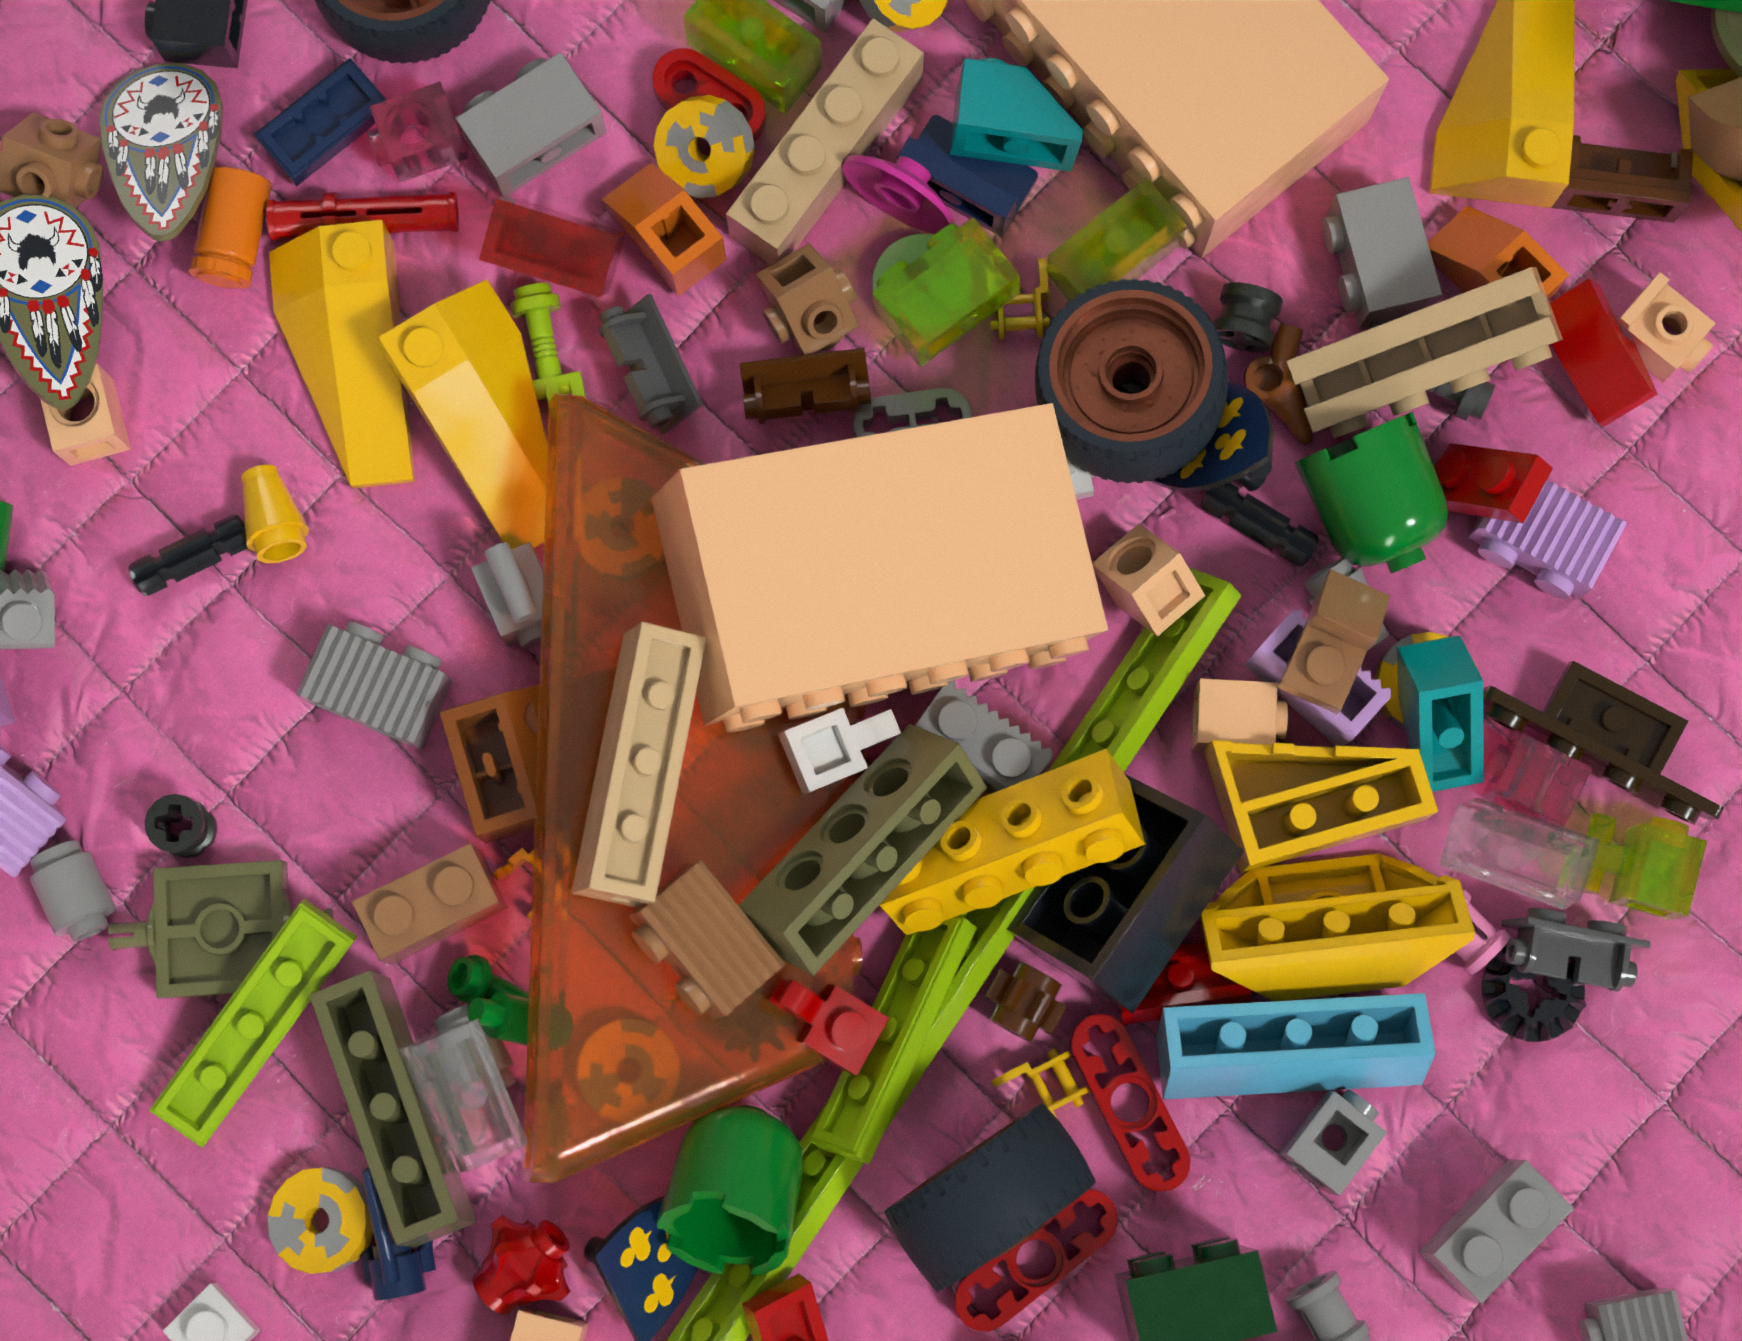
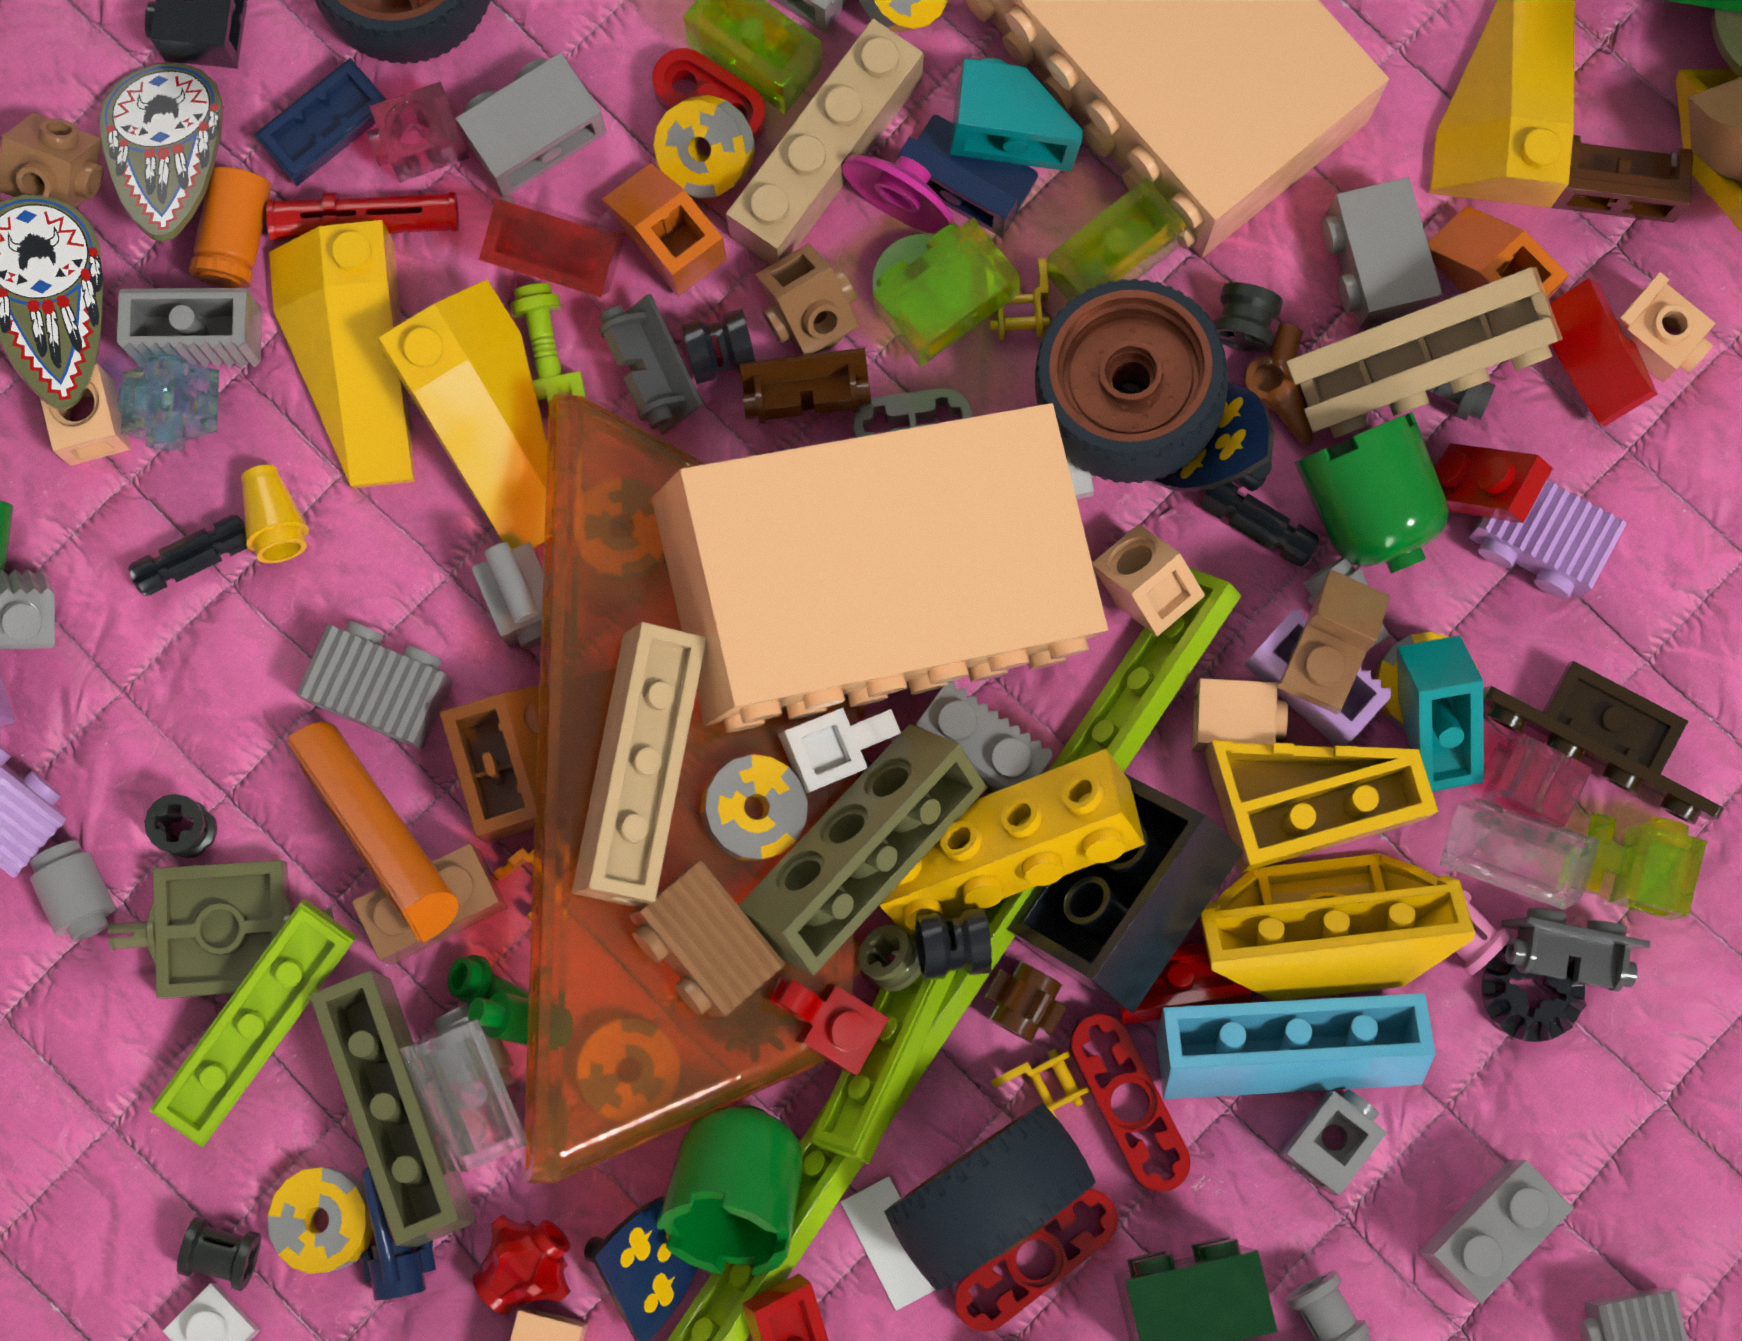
none -> light grey brick [117,288,262,369]
none -> clear light blue brick [117,355,219,451]
none -> pearl dark grey bush [177,1217,261,1291]
none -> orange brick [287,722,459,944]
none -> black wheel [681,309,756,384]
none -> light grey piece [700,754,808,862]
none -> white sticker [841,1176,935,1311]
none -> olive bush [858,925,921,991]
none -> black wheel [915,907,992,981]

